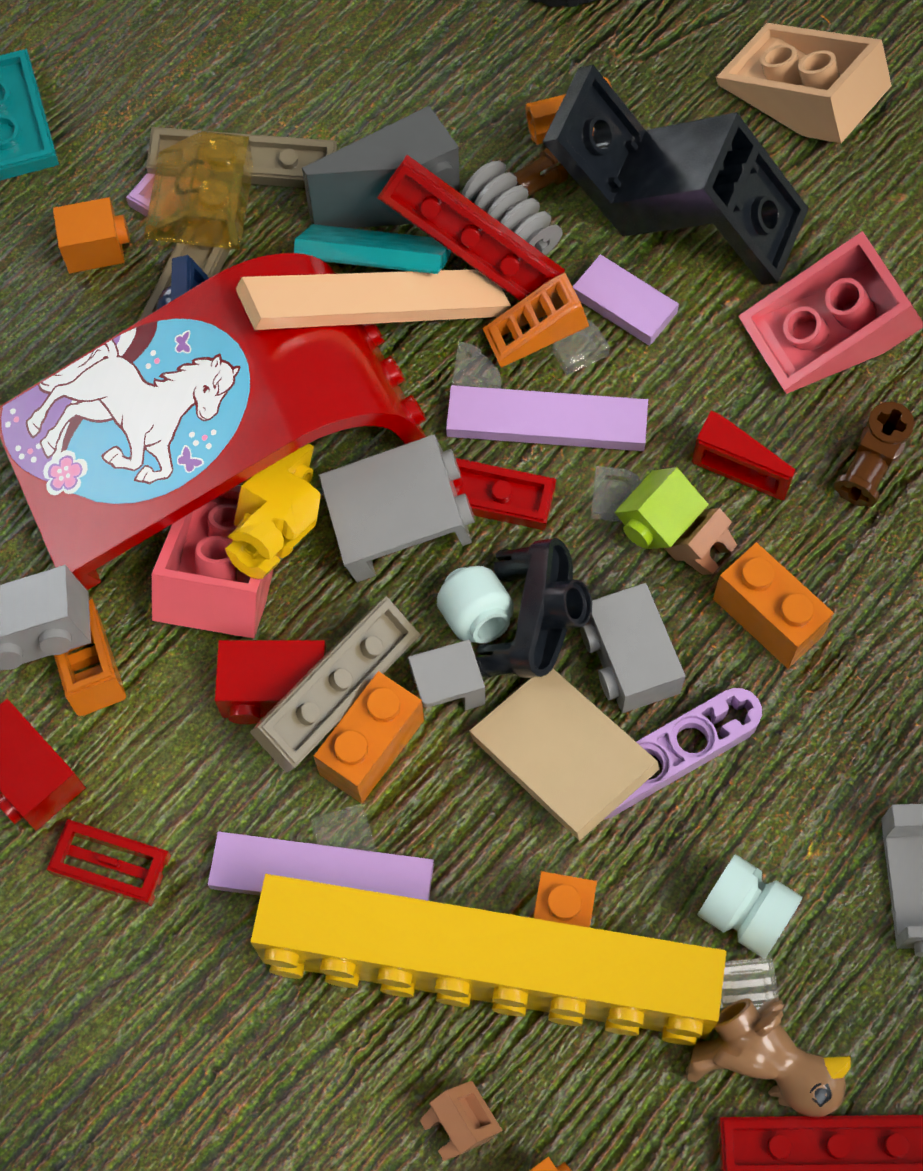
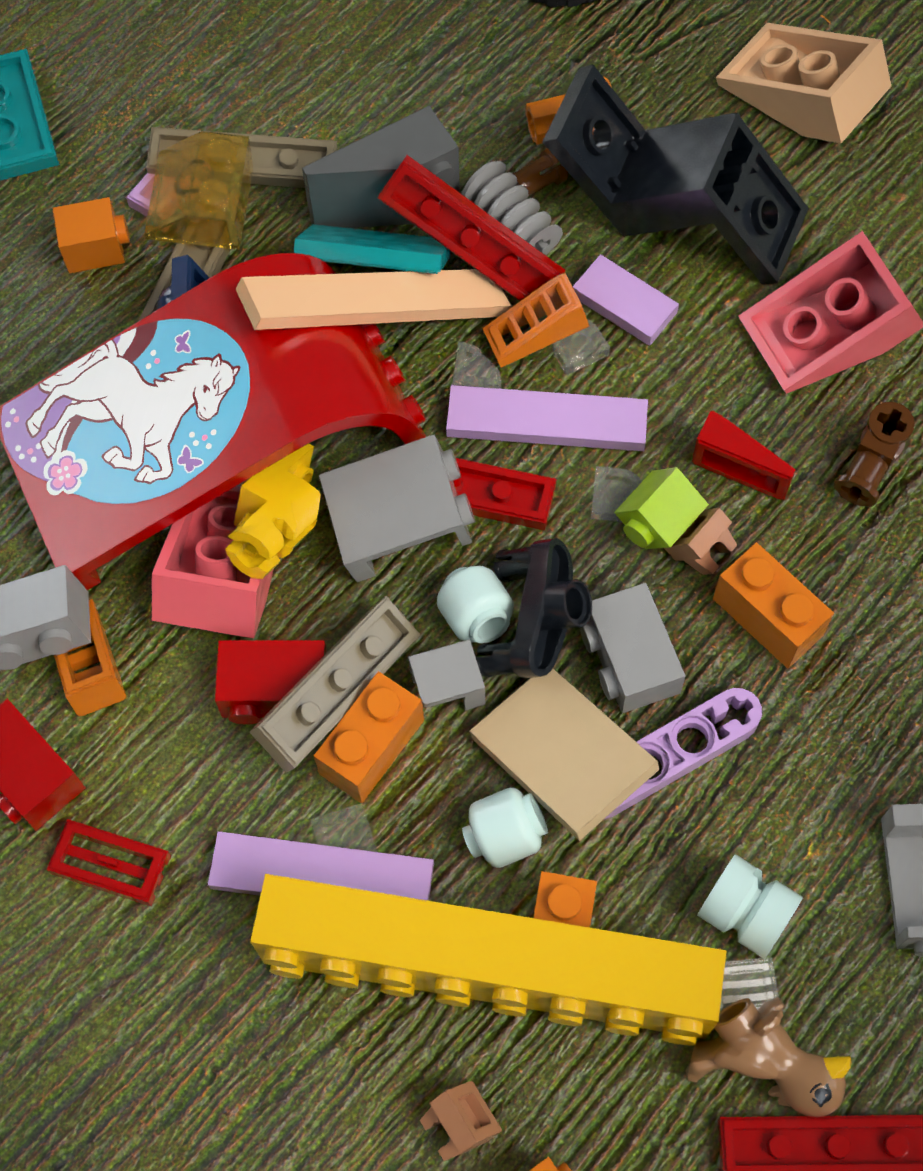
none -> light aqua head [462,788,548,868]

